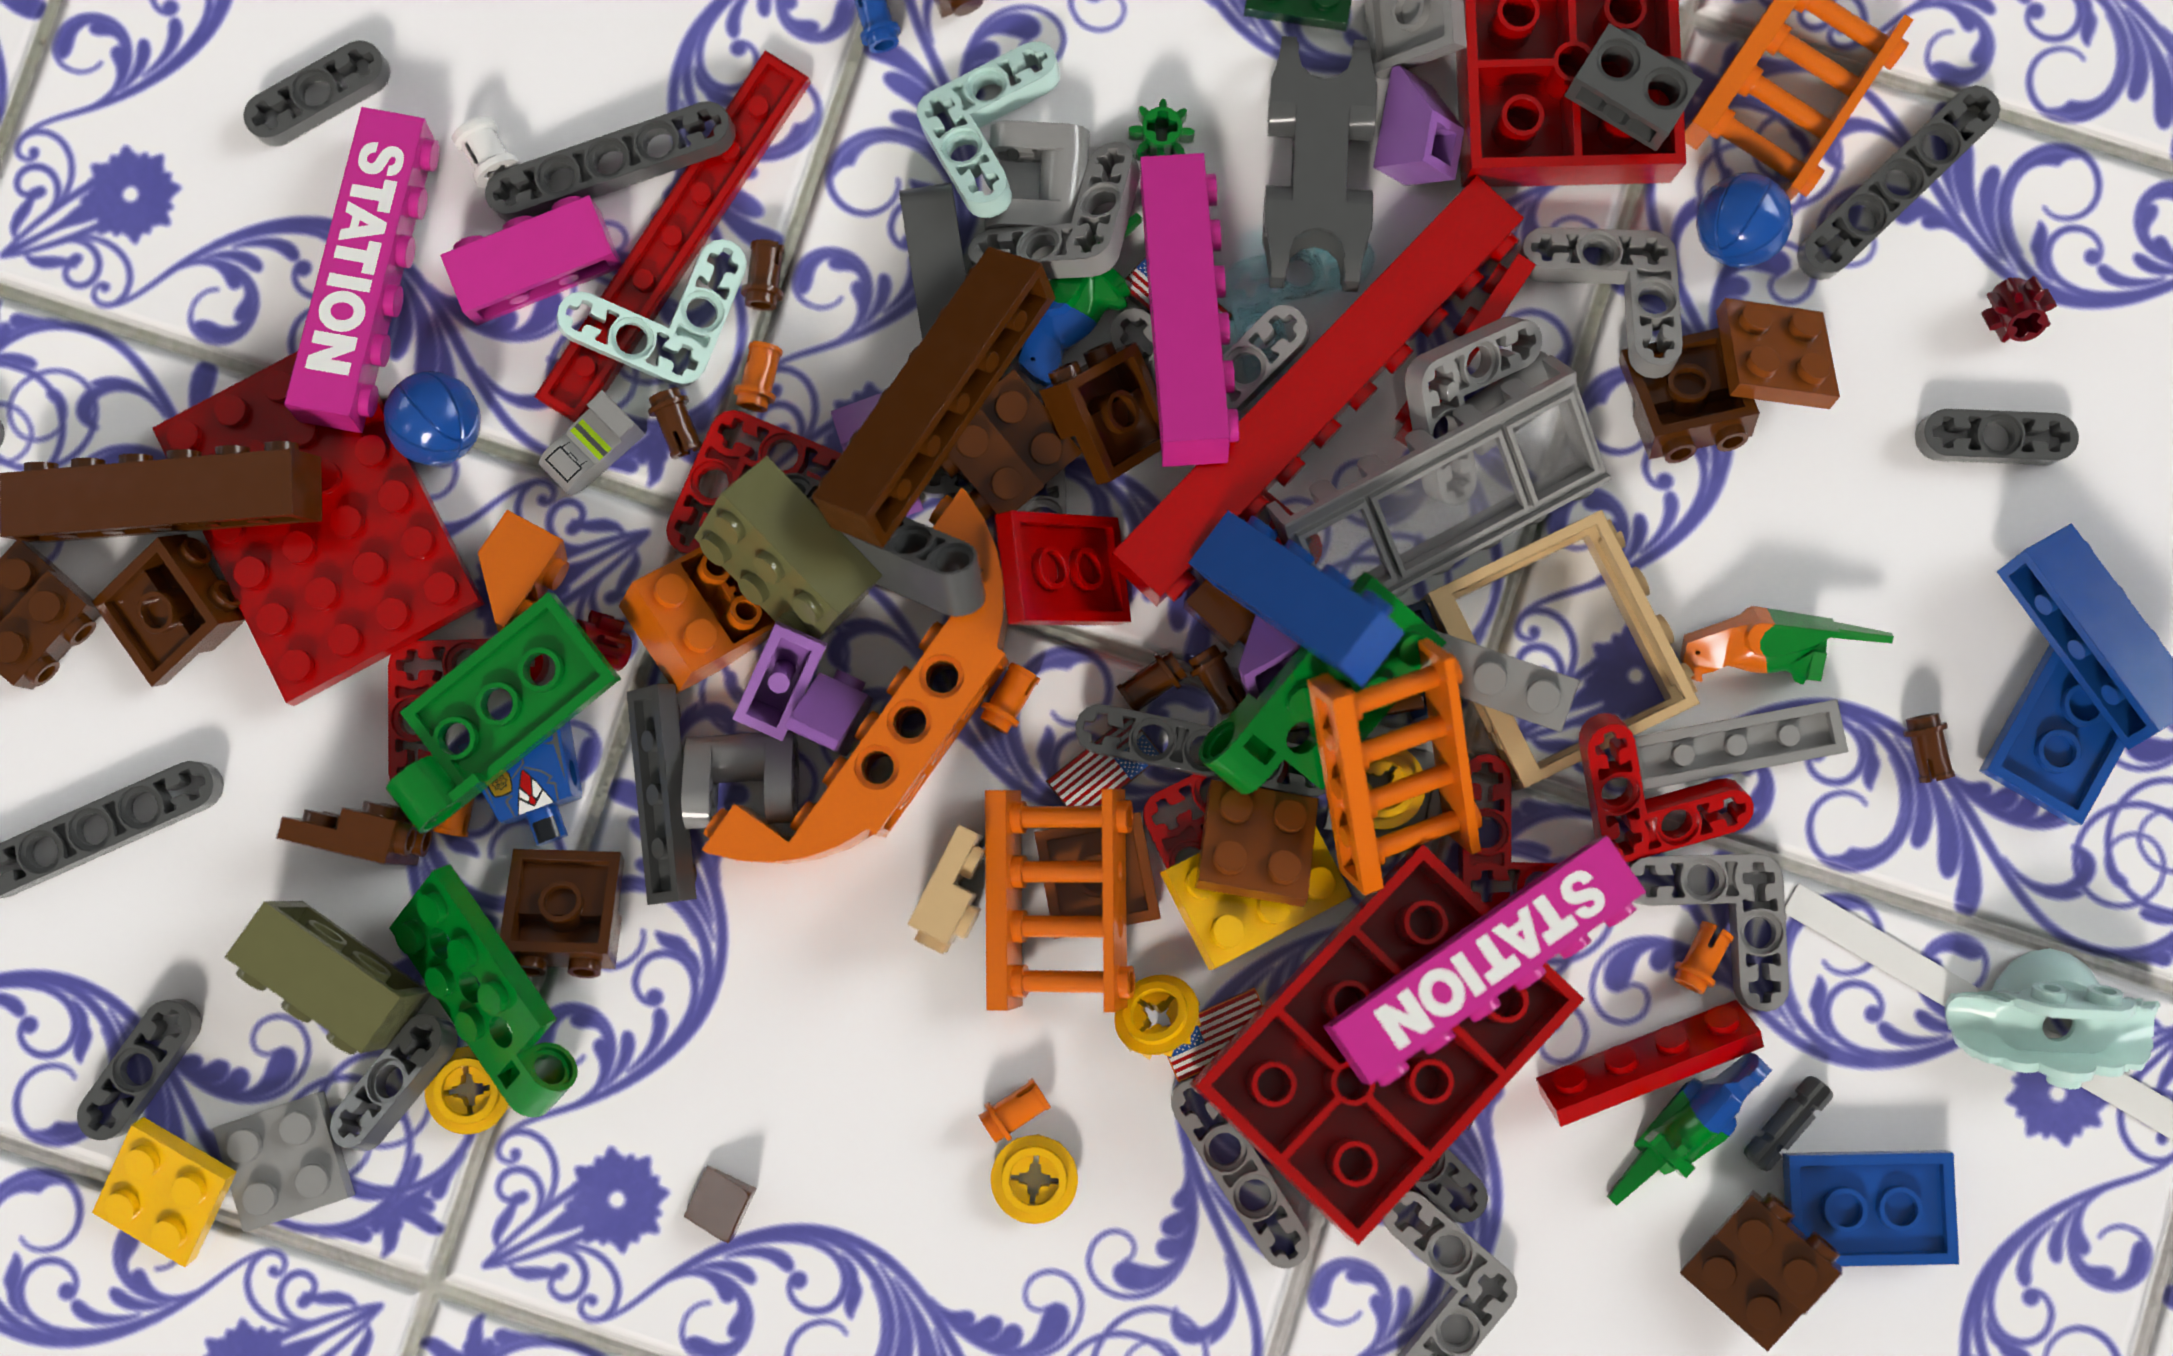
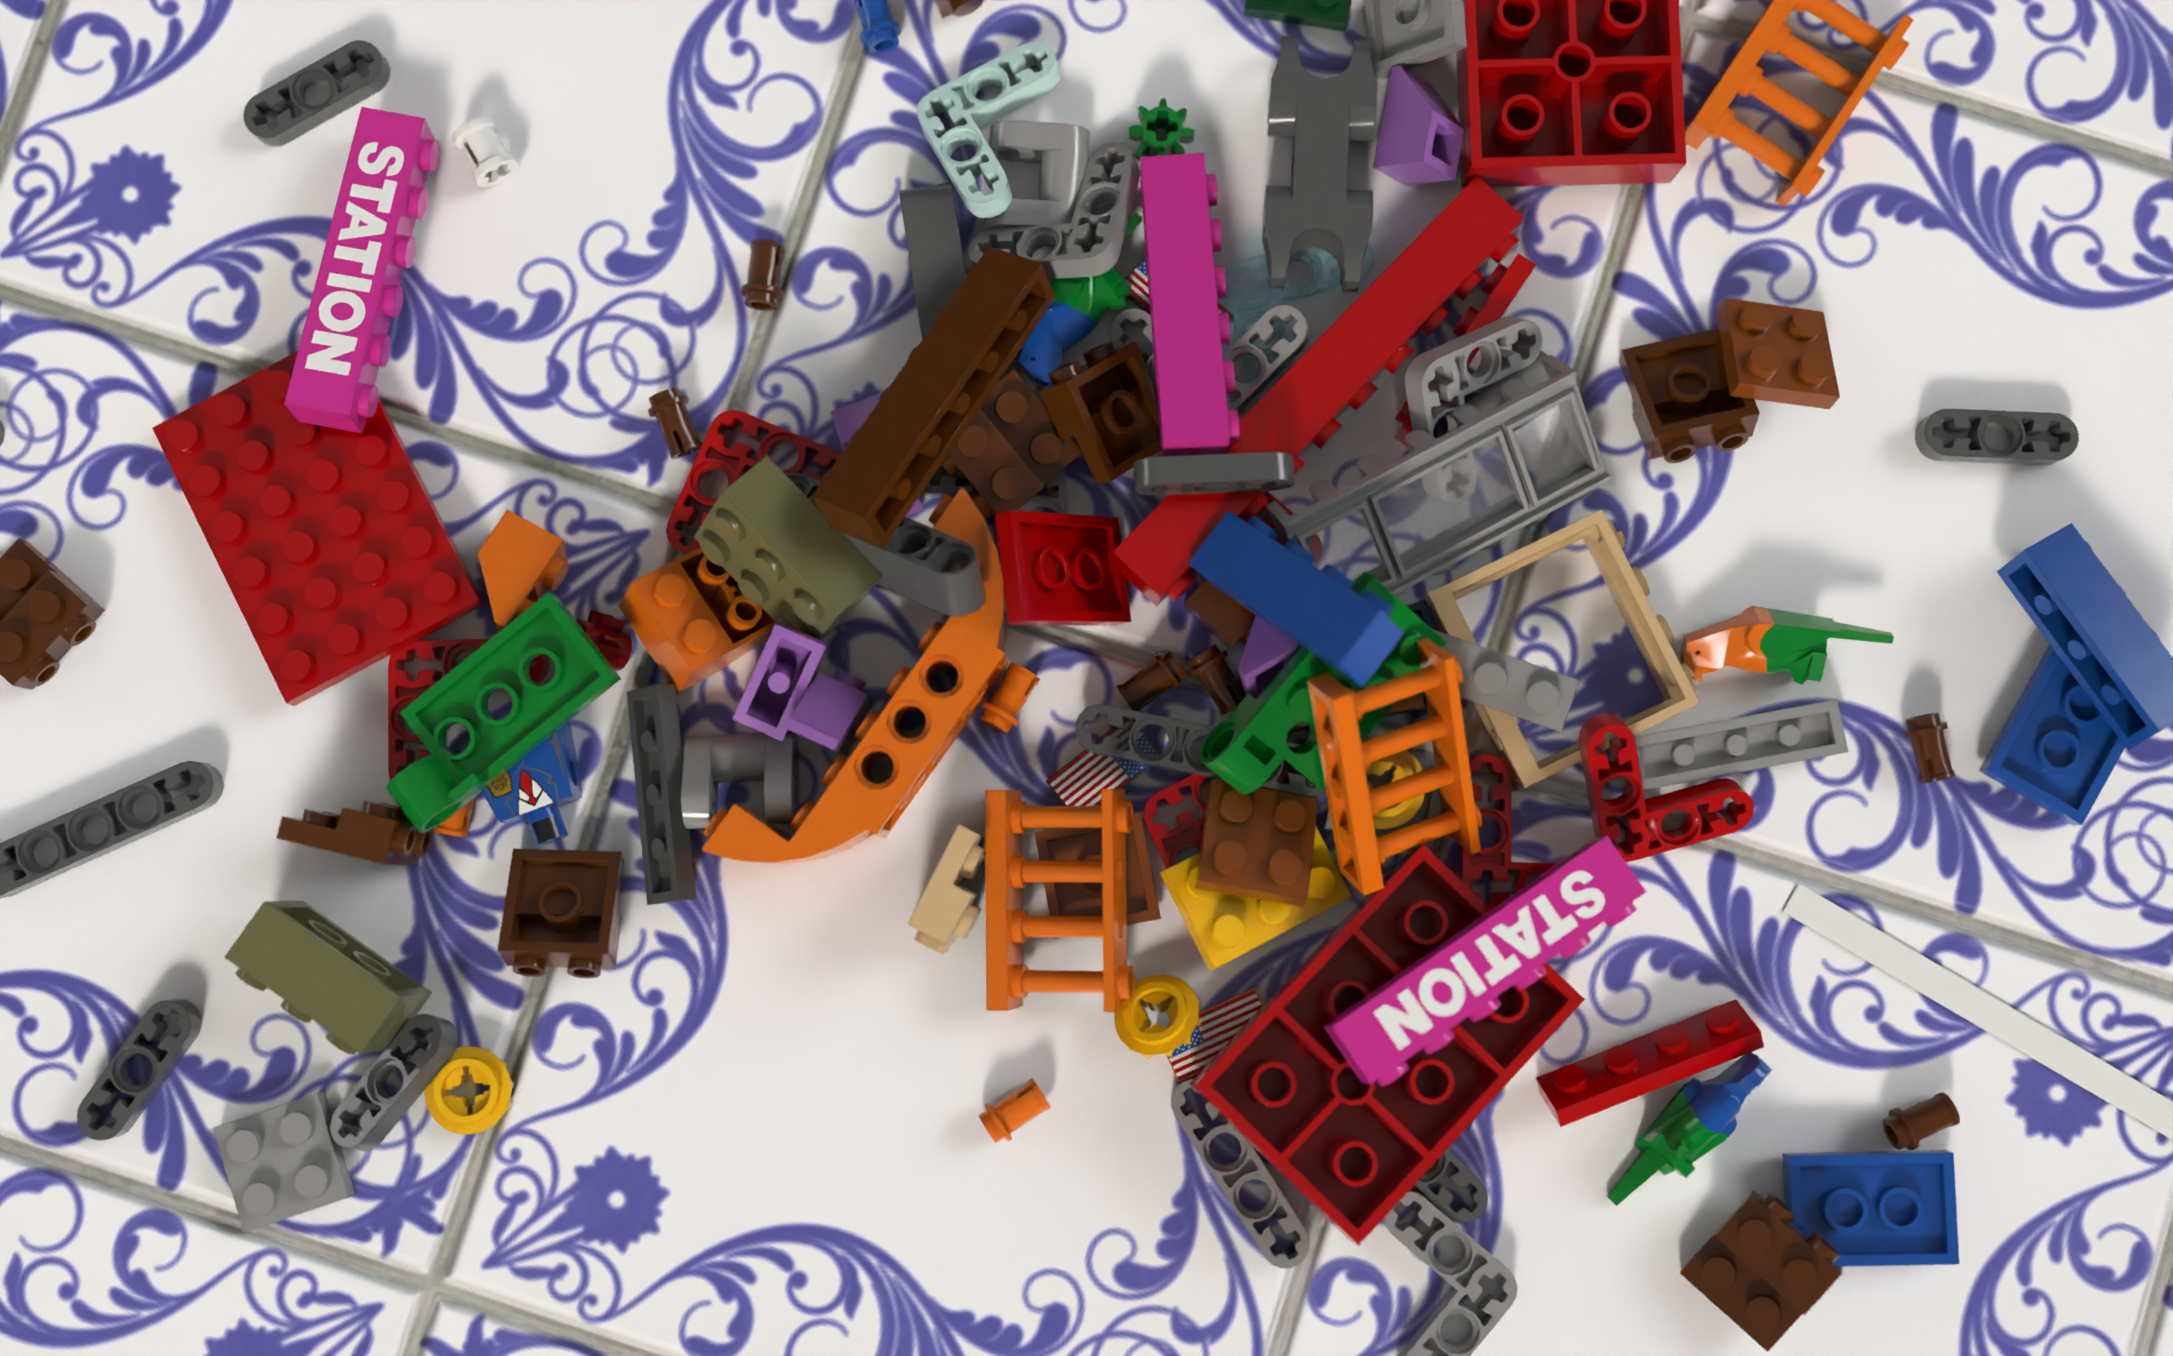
reddish brown brick [0,441,322,543] -> none
reddish brown plate [92,534,245,687] -> none
yellow plate [92,1117,237,1267] -> none
blue piece [384,371,481,466] -> none
green hinge [389,864,578,1117] -> none
dark pink brick [440,195,622,326] -> none
dark grey beam [485,101,736,222] -> none
red tile [534,50,811,423] -> none
light grey leg [538,390,646,496] -> none
light aqua beam [556,239,747,386] -> none
slope [684,1165,757,1244] -> none
orange pin [733,341,783,412] -> none
yellow gear [991,1134,1078,1224] -> none
light grey beam [1519,227,1683,378] -> none
dark grey brick [1564,23,1703,151] -> none
light grey beam [1627,854,1789,1012] -> none
orange pin [1674,921,1734,995] -> none
blue piece [1696,172,1793,268] -> none
dark grey axle [1744,1076,1833,1172] -> none
dark grey beam [1797,85,2000,280] -> none
light aqua piece [1945,948,2161,1089] -> none
dark red gear [1981,276,2057,343] -> none
none -> dark grey beam [1133,452,1295,495]
none -> reddish brown pin [1882,1092,1960,1150]

